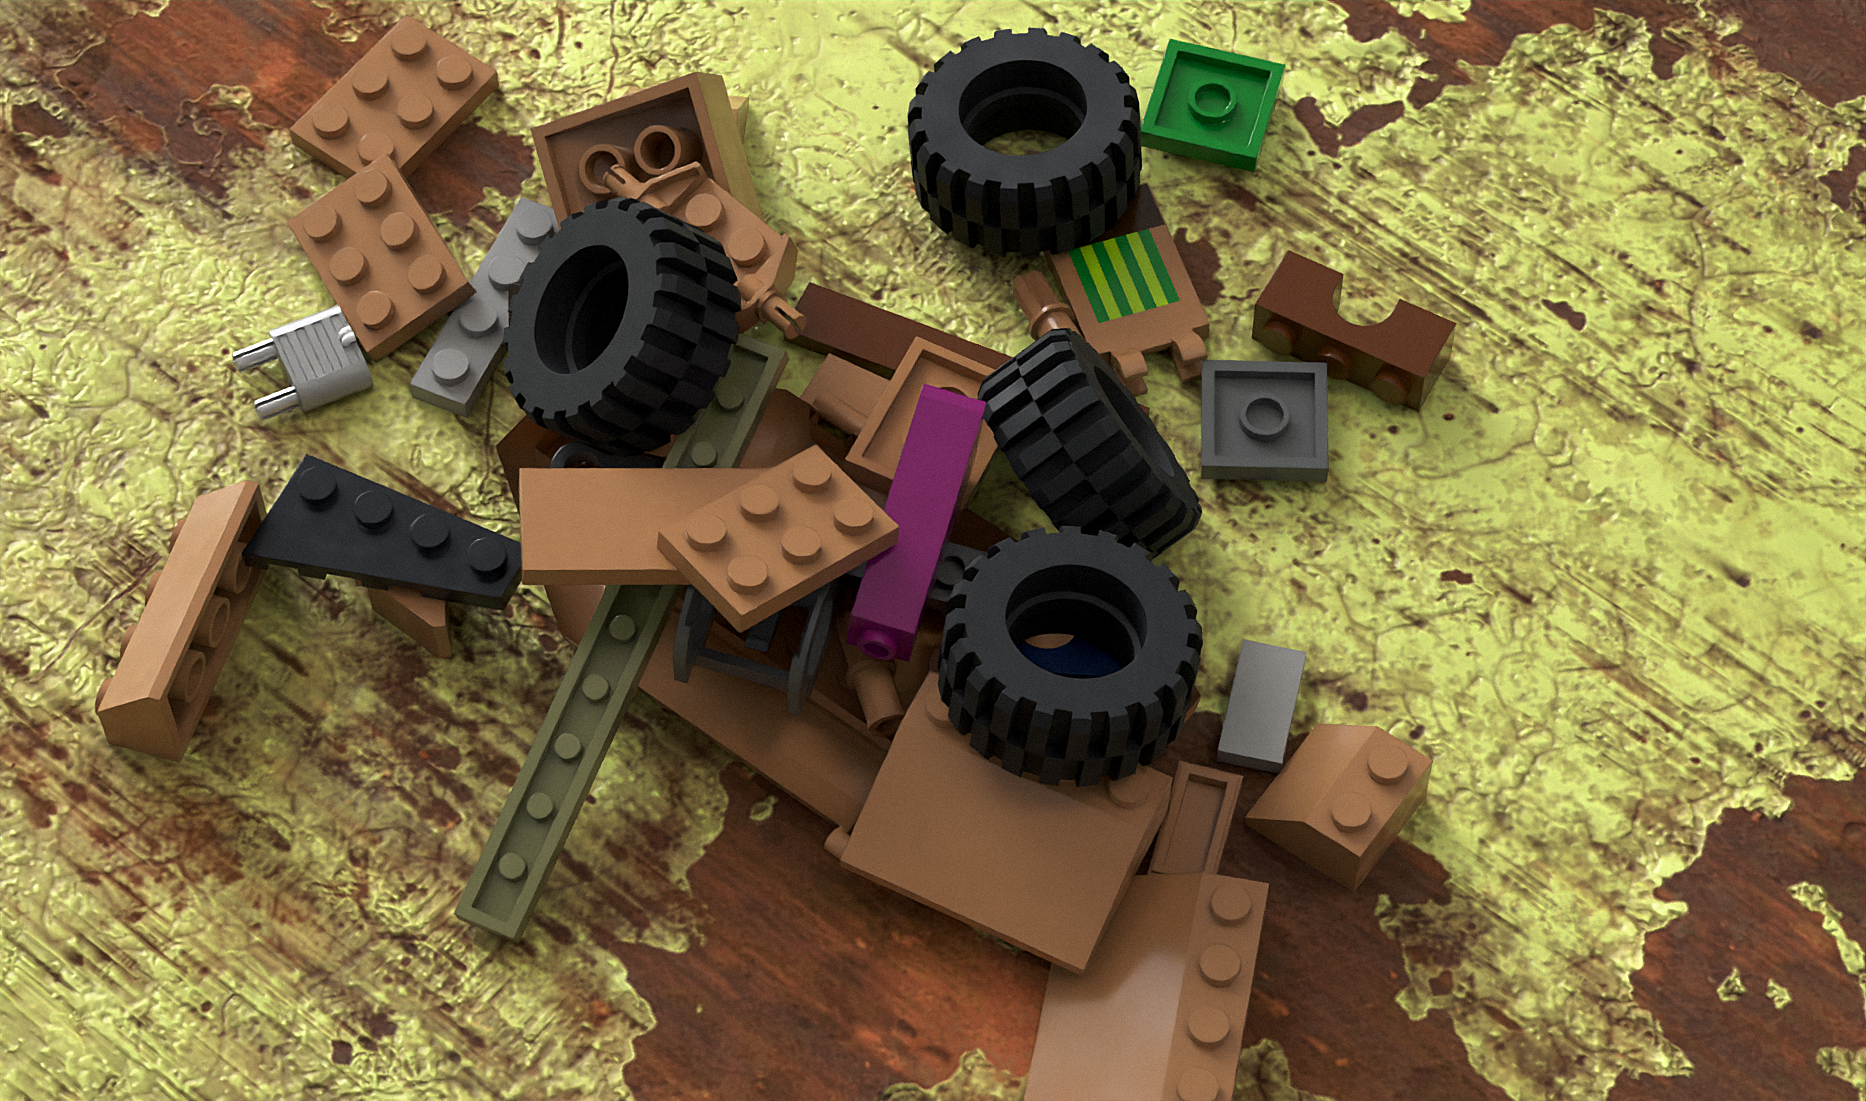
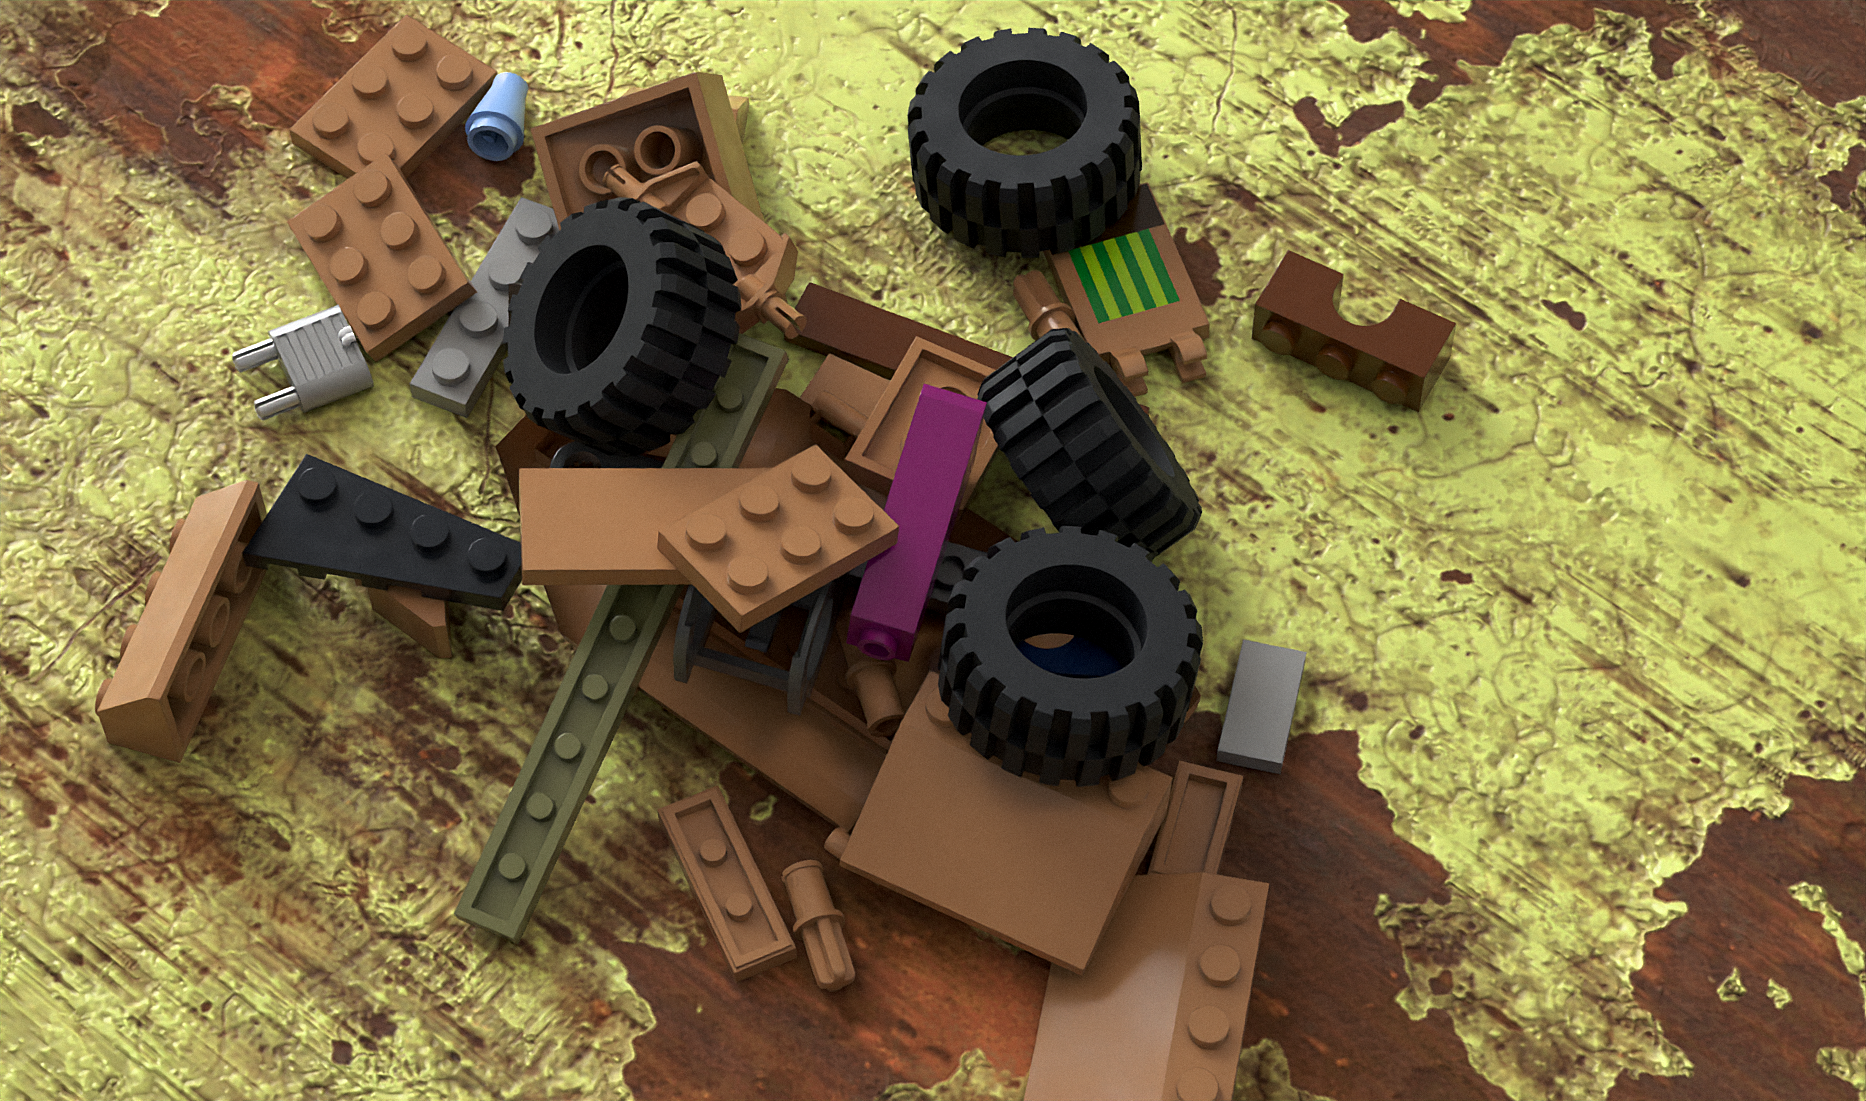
green plate [1141,39,1285,172] -> none
dark grey plate [1201,360,1329,482] -> none
medium nougat slope [1244,724,1433,892] -> none
none -> light blue cone [465,72,528,161]
none -> medium nougat tile [657,785,797,983]
none -> medium nougat axle [781,860,855,992]

